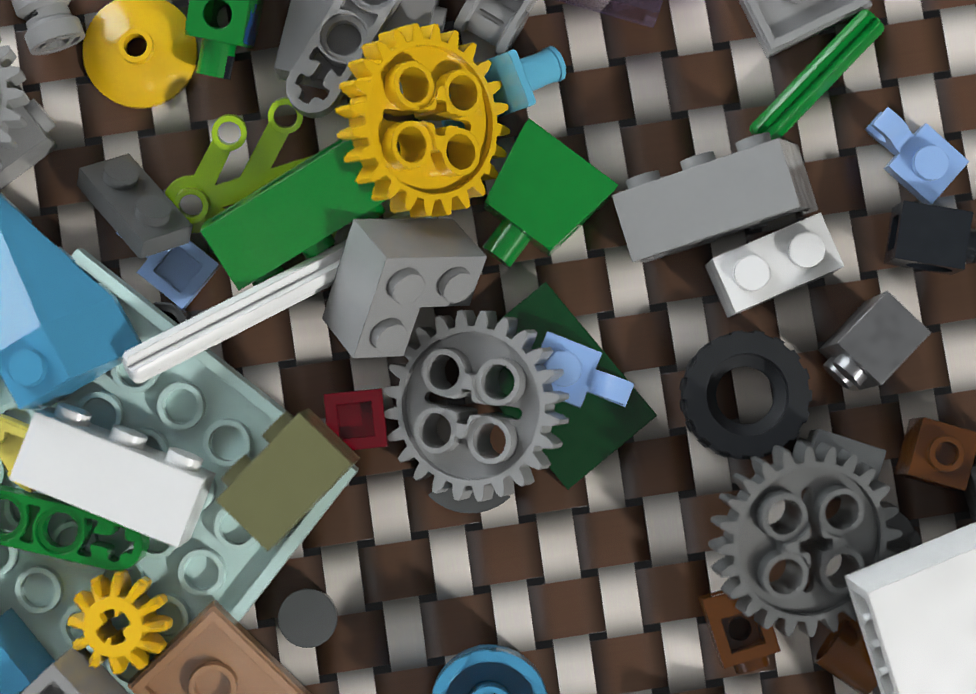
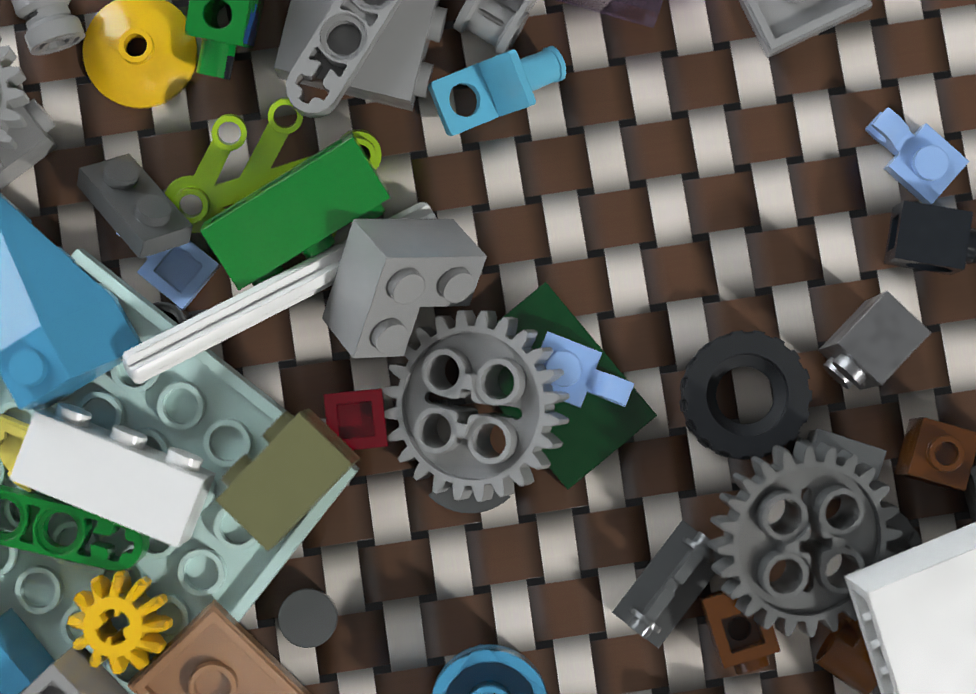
yellow gear [335,23,510,218] -> none
green torso [482,118,618,268] -> none
light grey wedge [612,132,818,262] -> none
white brick [705,212,844,318] -> none
green axle [749,9,885,140] -> none
none -> dark grey hinge [612,520,725,649]

